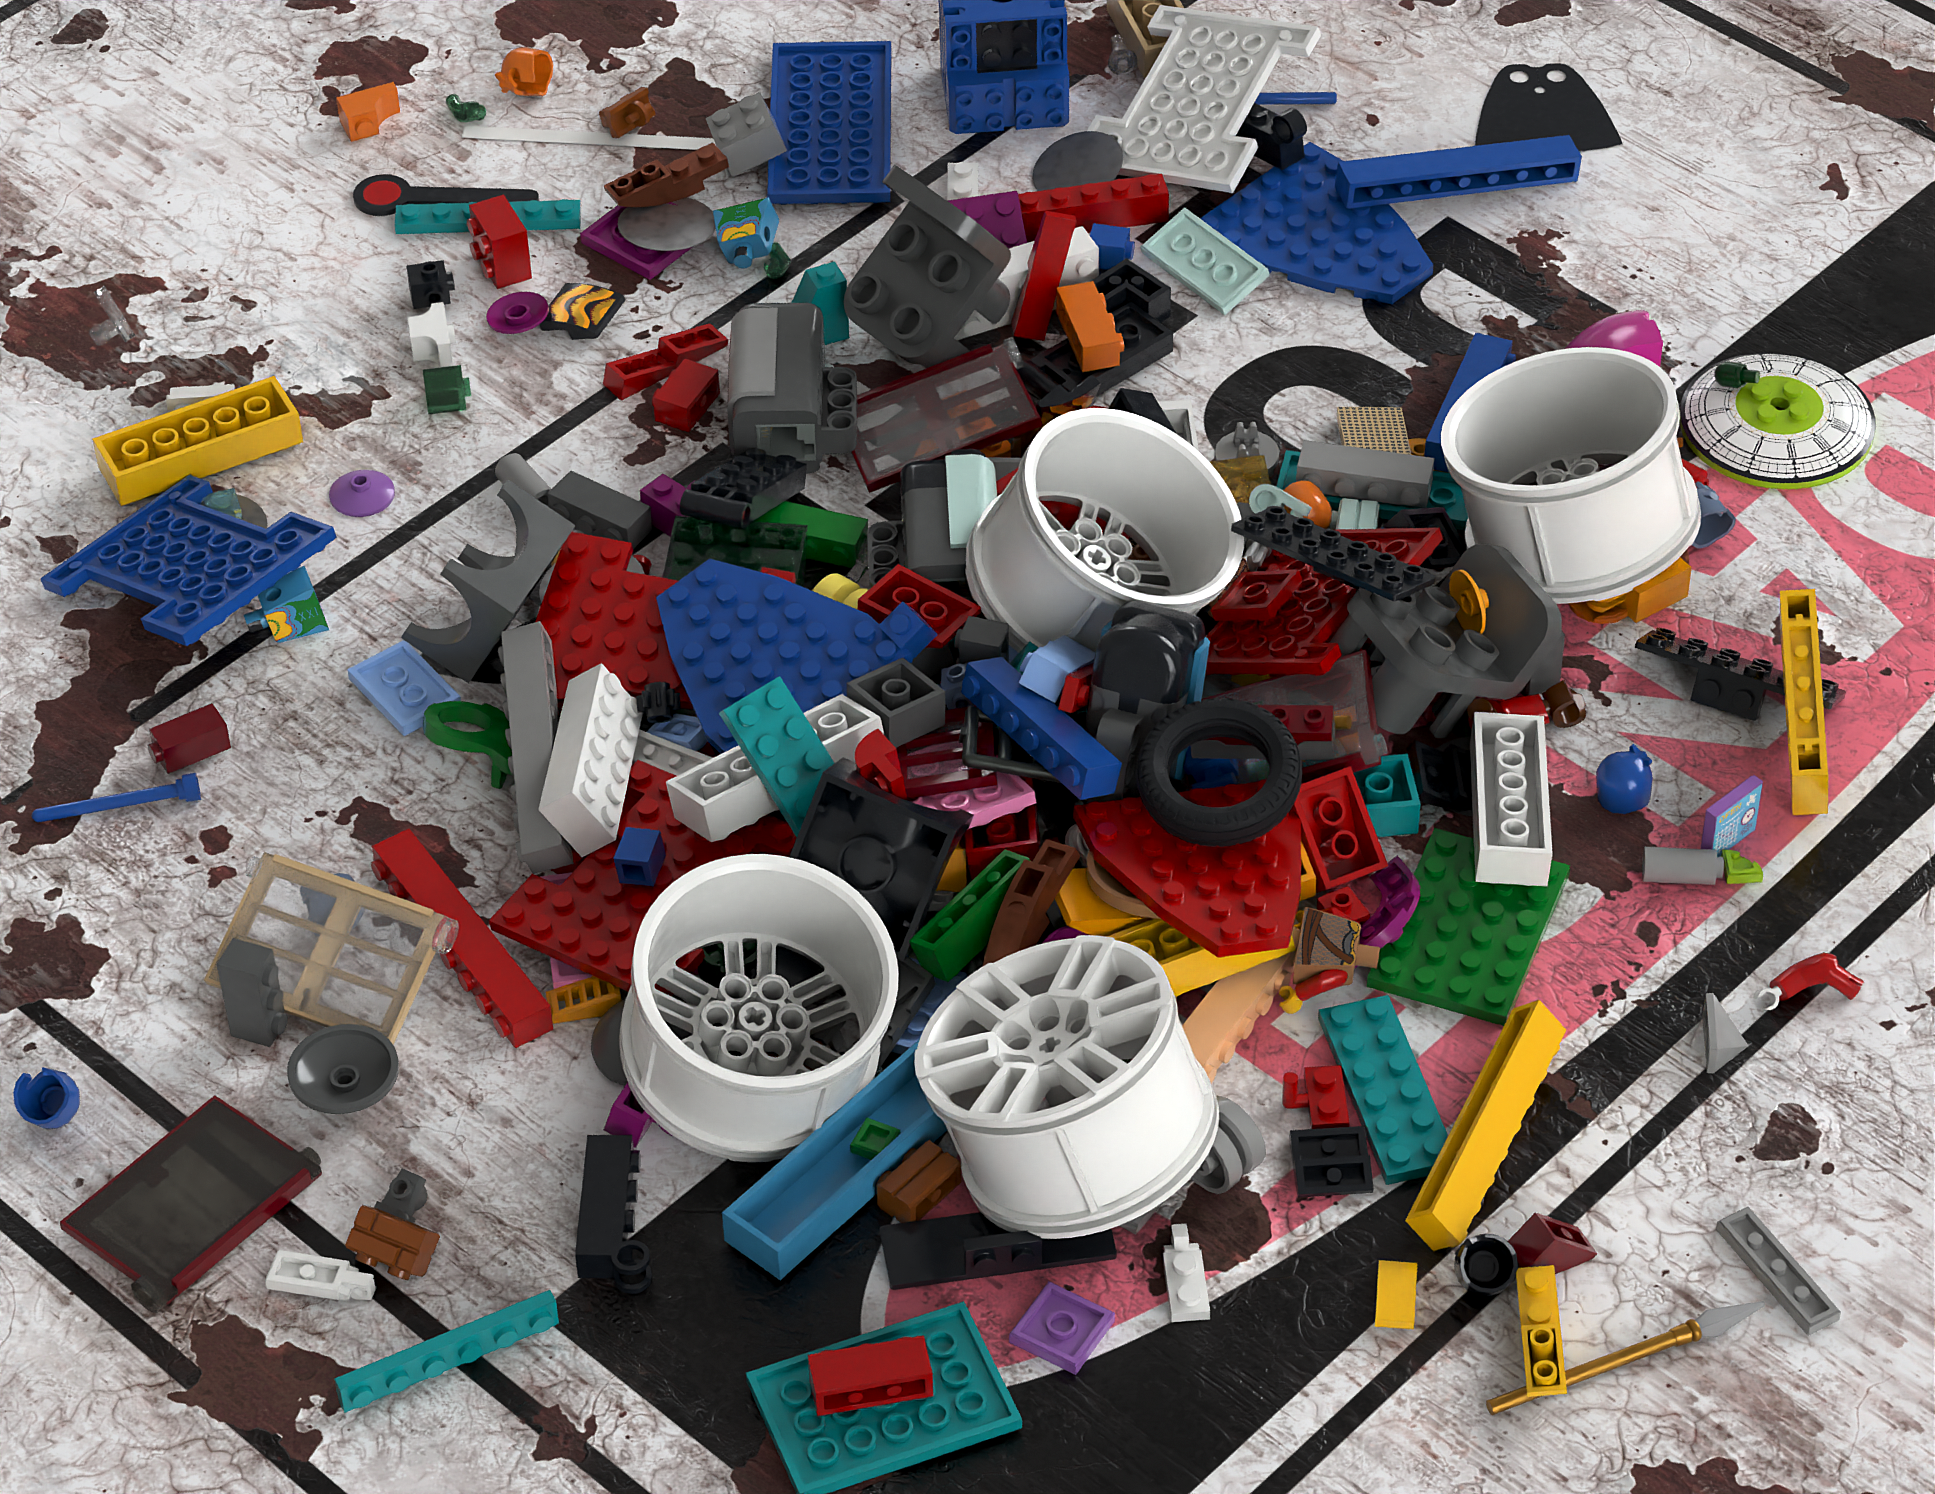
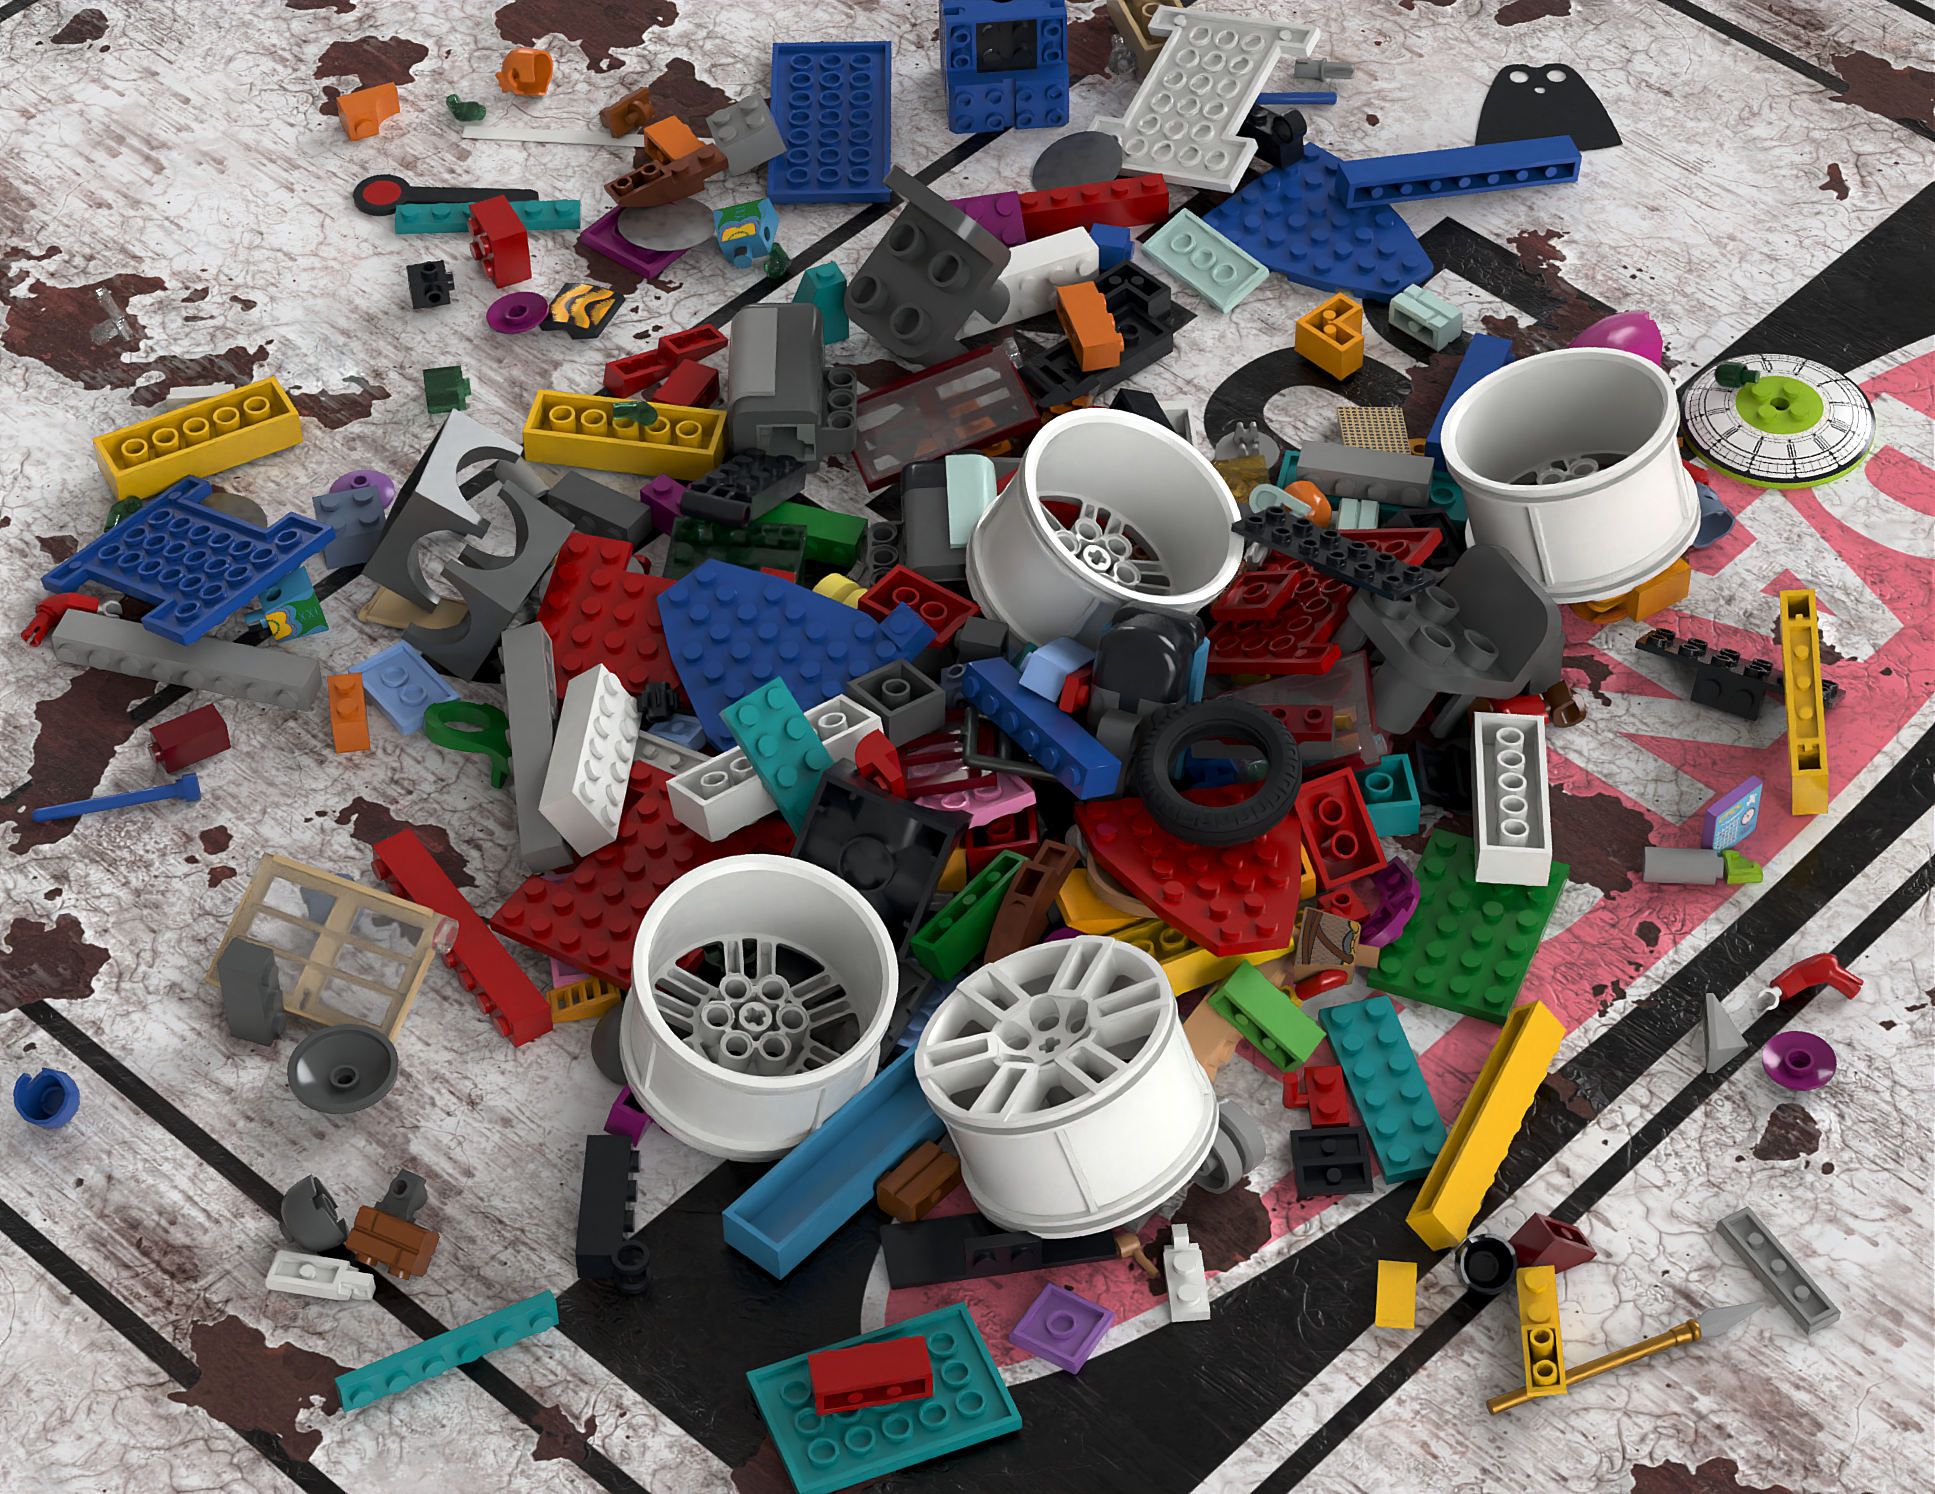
clear smoke door [60,1095,322,1313] -> none
clear light blue plate [203,488,243,519] -> none
white brick [407,302,456,369] -> none
blue brick [613,827,666,887] -> none
green tile [850,1117,901,1160] -> none
white hinge [947,162,978,200] -> none
red slope [1011,211,1076,341] -> none
light orange dish [1449,570,1489,634] -> none
blue helmet [1596,744,1653,814] -> none
none -> red arm [21,592,123,647]
none -> light grey brick [51,608,323,712]
none -> clear green arm [104,495,143,533]
none -> dark grey cylinder [279,1174,350,1252]
none -> sand blue brick [312,485,386,570]
none -> orange brick [327,672,371,754]
none -> tan door [358,585,470,630]
none -> dark grey piece [361,408,524,613]
none -> yellow brick [522,389,729,481]
none -> clear green arm [612,400,658,426]
none -> orange brick [644,115,706,166]
none -> medium nougat hand [1115,1233,1160,1278]
none -> bright green brick [1206,960,1326,1073]
none -> light grey axle [1294,58,1355,82]
none -> light orange brick [1294,292,1364,381]
none -> light aqua brick [1388,284,1463,352]
none -> magenta dish [1762,1031,1837,1091]

